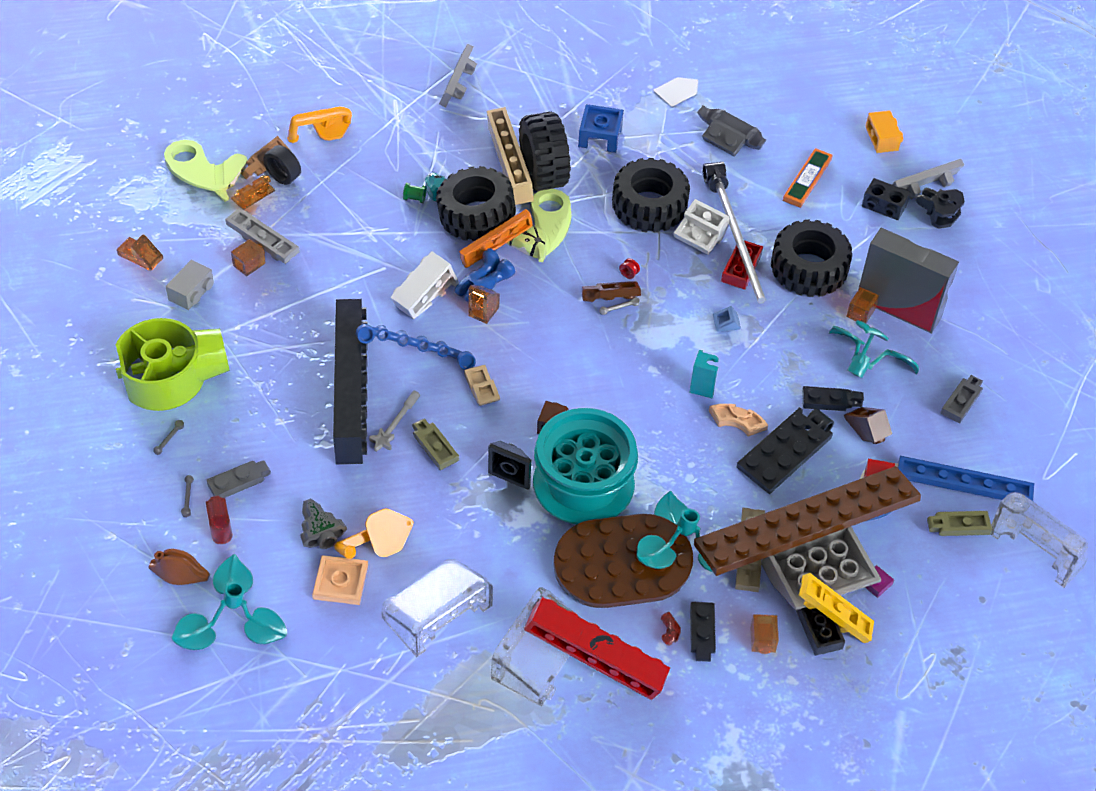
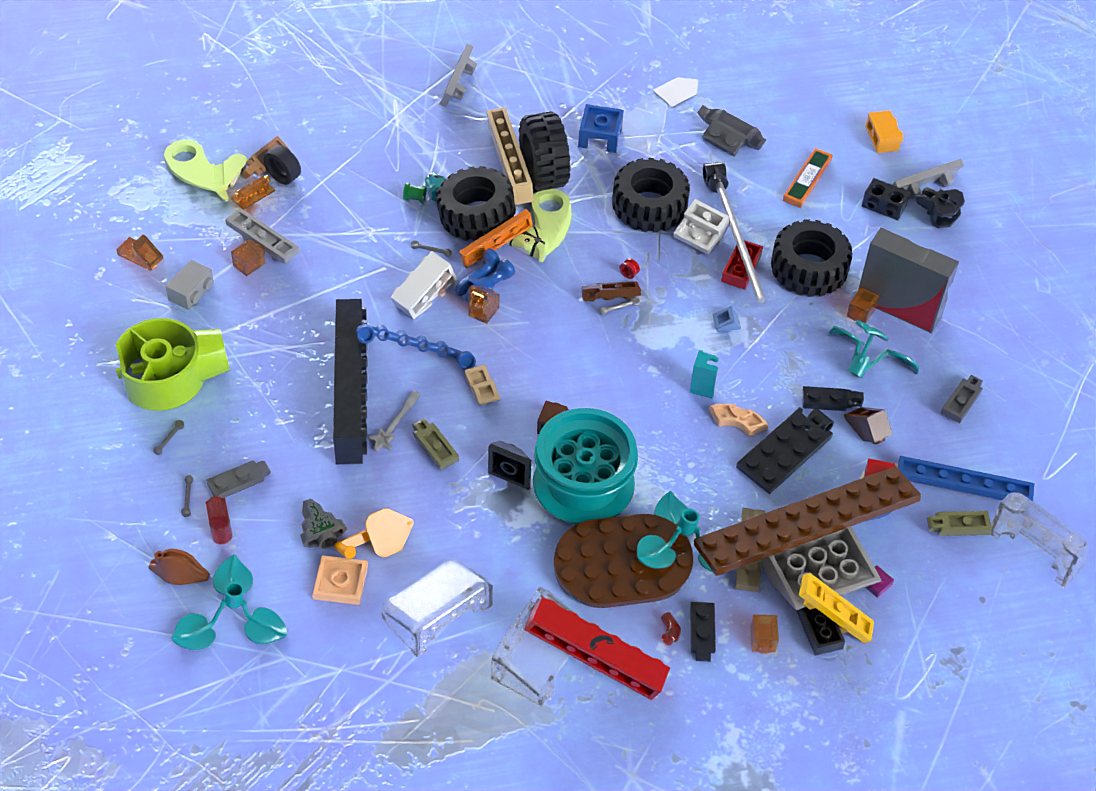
light orange piece [287,106,352,143] -> none
none -> dark grey hinge [411,241,452,257]

